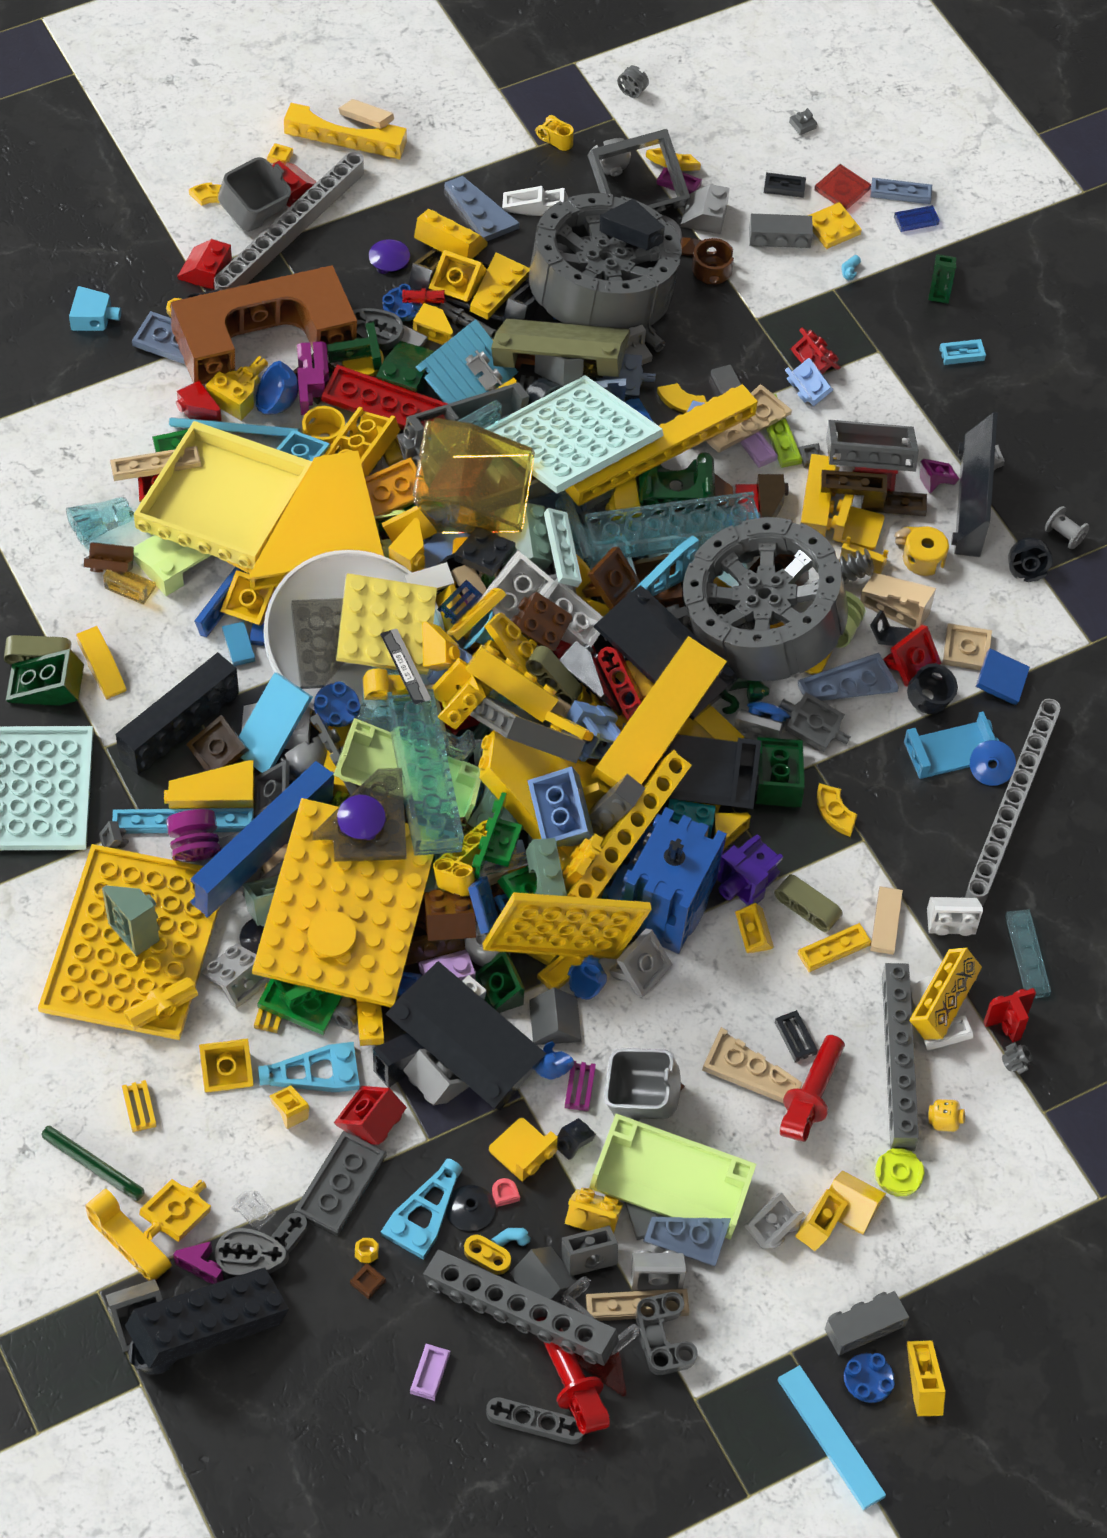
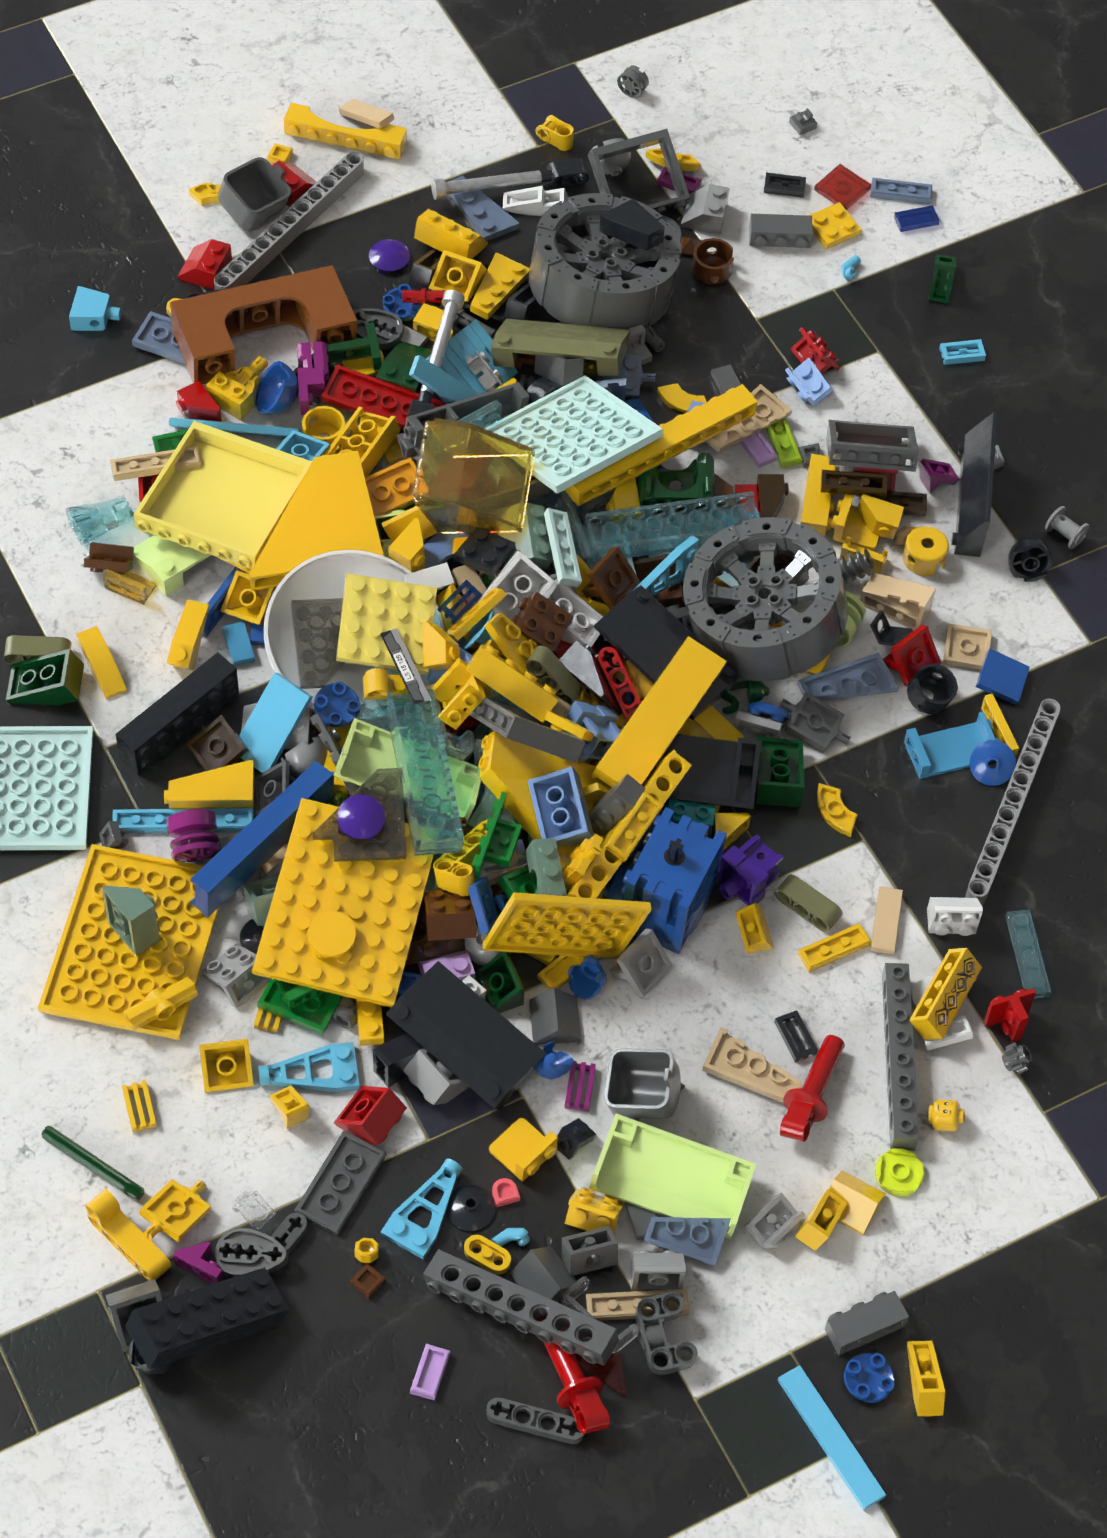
none -> yellow slope [167,599,210,670]
none -> flat silver piece [403,290,465,441]
none -> medium azure tile [409,355,479,403]
none -> piece [431,158,589,200]
none -> yellow tile [605,791,664,862]
none -> yellow slope [857,494,904,540]
none -> yellow tile [981,694,1019,759]

